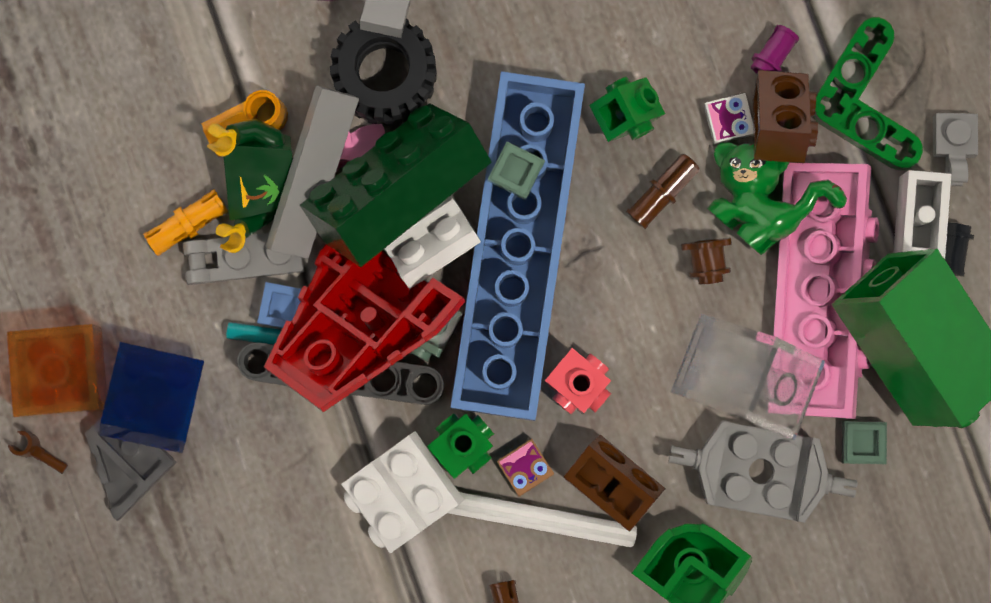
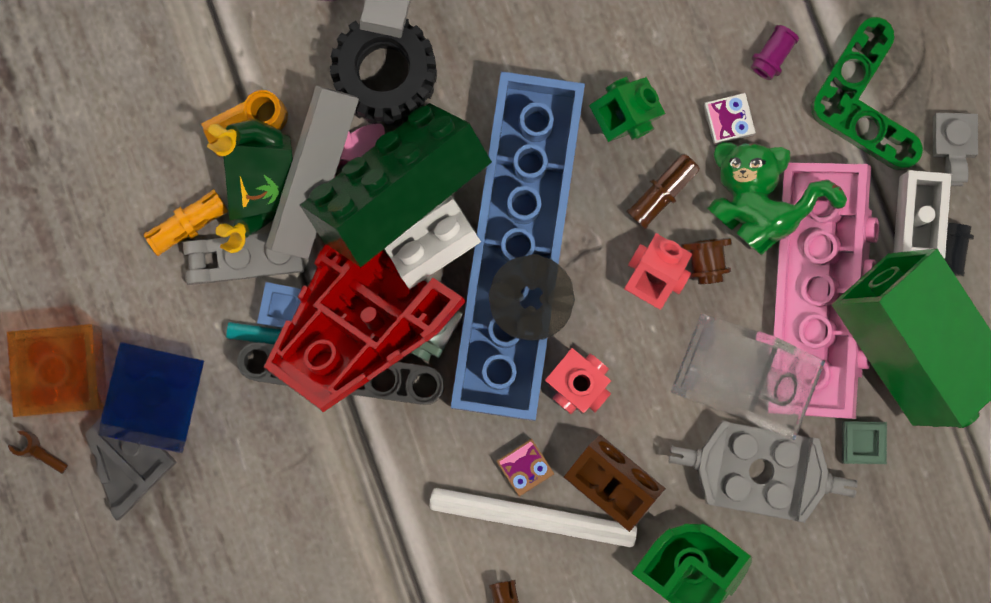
white plate [341,431,465,553] -> none
green brick [427,413,494,479] -> none
sand green tile [488,142,545,200] -> none
reddish brown brick [753,70,818,163] -> none
none -> clear smoke plate [489,254,575,341]
none -> coral brick [624,233,692,310]

